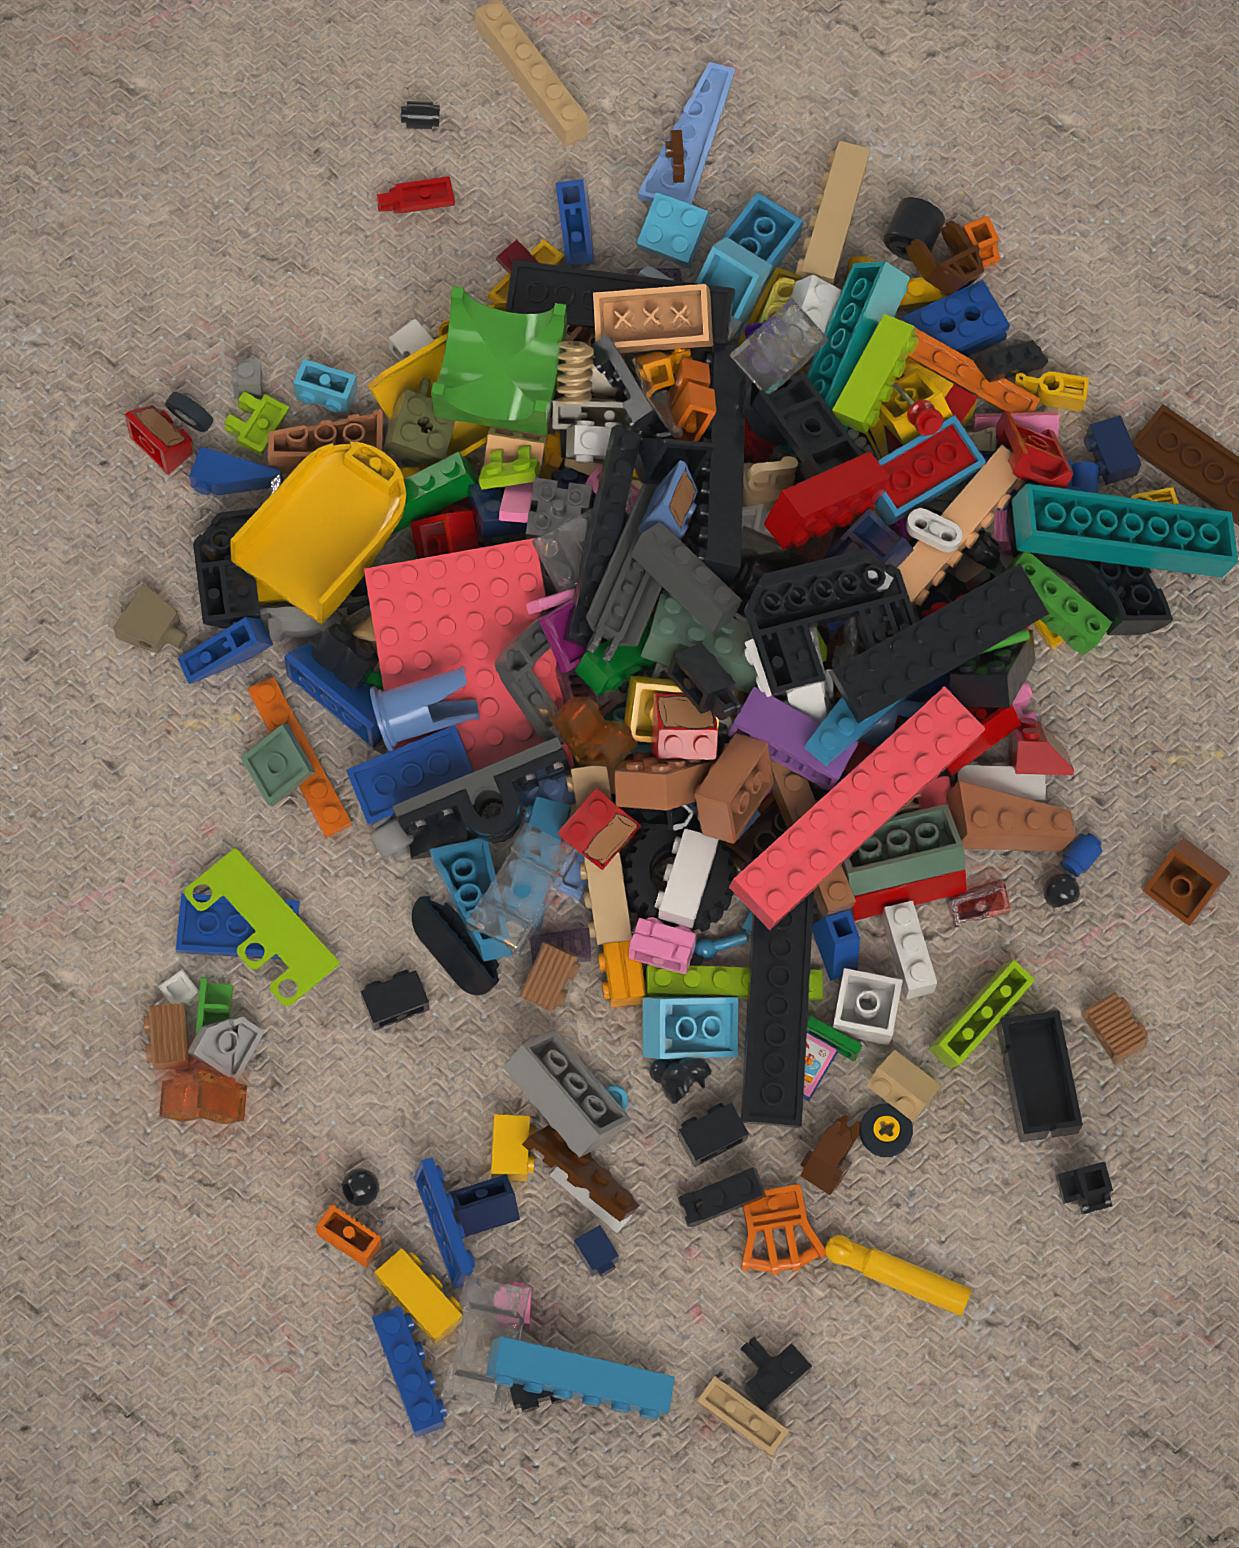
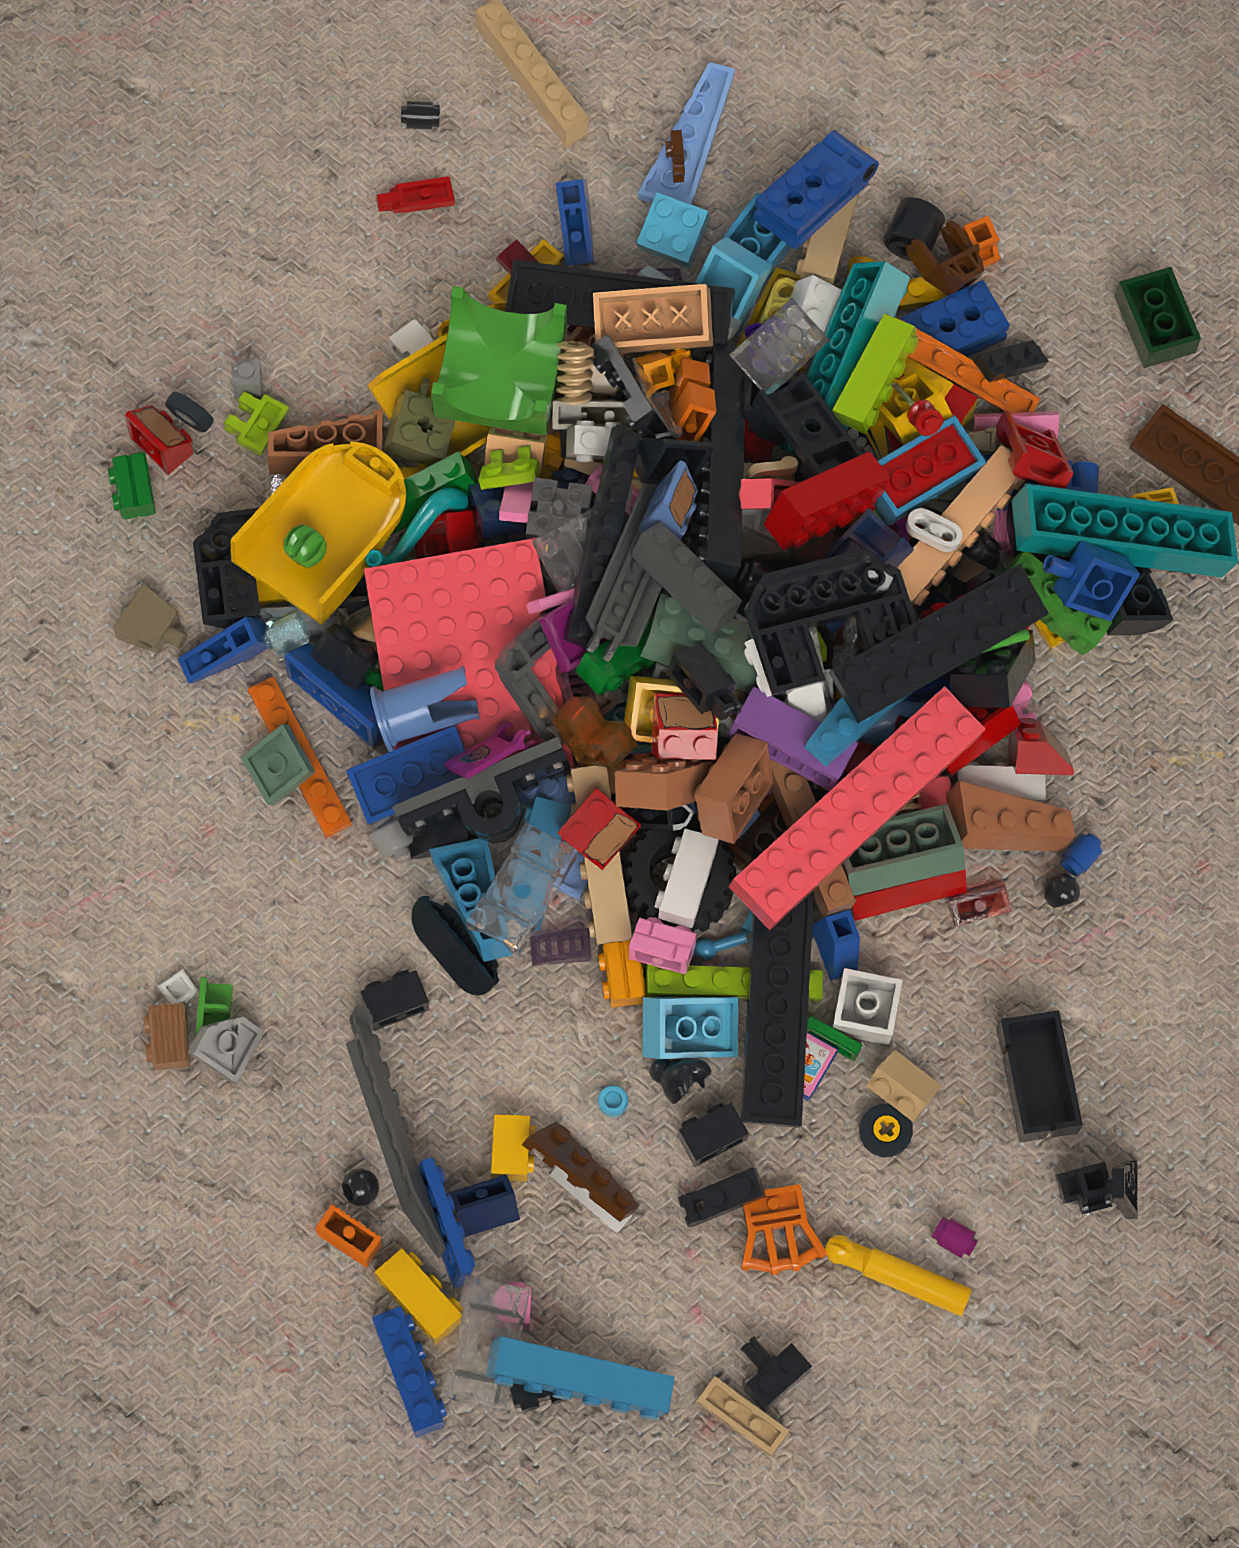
clear orange brick [159,1070,247,1125] -> none
blue plate [176,893,300,960] -> none
lime piece [184,847,341,1006] -> none
blue slope [189,446,283,495] -> none
medium azure brick [293,359,358,414] -> none
light grey brick [503,1030,631,1158] -> none
medium nougat brick [519,941,580,1011] -> none
dark blue brick [574,1225,619,1277] -> none
reddish brown piece [800,1114,860,1195] -> none
white brick [881,901,937,1000] -> none
lime brick [928,960,1035,1069] -> none
yellow piece [1014,372,1089,412] -> none
medium nougat brick [1082,992,1148,1065] -> none
dark blue brick [1084,415,1141,485] -> none
dark orange slope [1143,838,1231,926] -> none
none -> green brick [108,452,156,520]
none -> clear light blue brick [263,609,310,657]
none -> bright green piece [283,524,327,568]
none -> dark grey hinge [346,1005,446,1258]
none -> teal animal [366,488,468,567]
none -> magenta flag [443,721,536,779]
none -> coral brick [739,478,800,512]
none -> blue hinge [754,130,879,250]
none -> magenta brick [931,1216,978,1258]
none -> blue brick [1043,541,1140,621]
none -> black wing [1107,1160,1138,1219]
none -> dark green brick [1114,267,1201,368]

